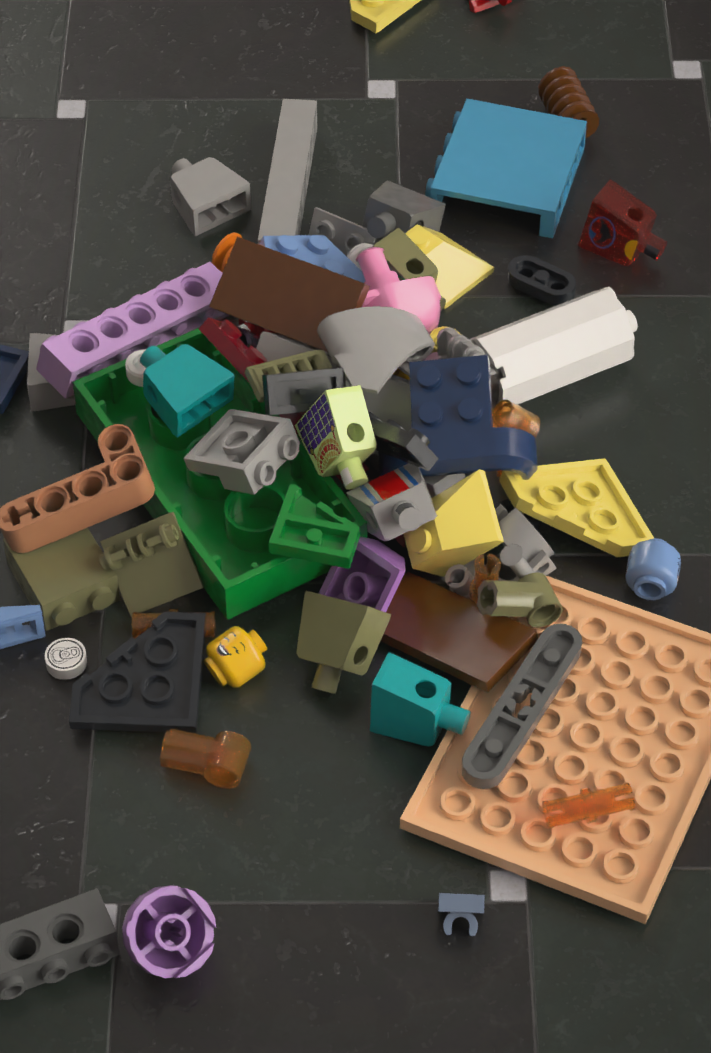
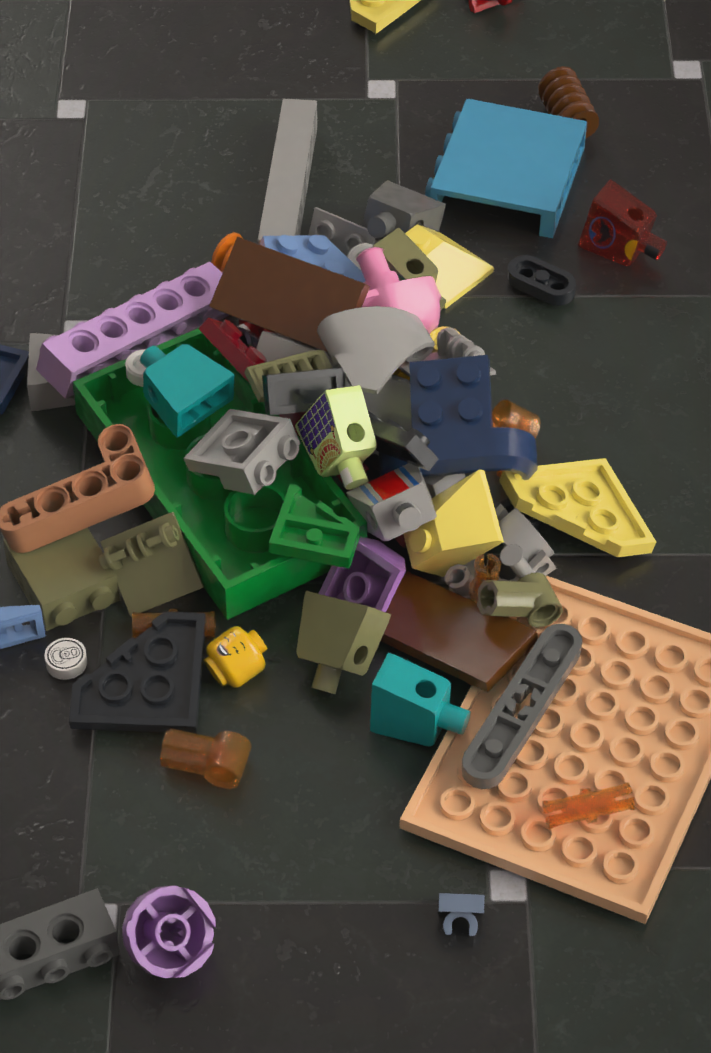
light grey torso [170,157,251,236] -> none
white brick [469,287,638,411] -> none
medium blue head [625,538,681,600] -> none

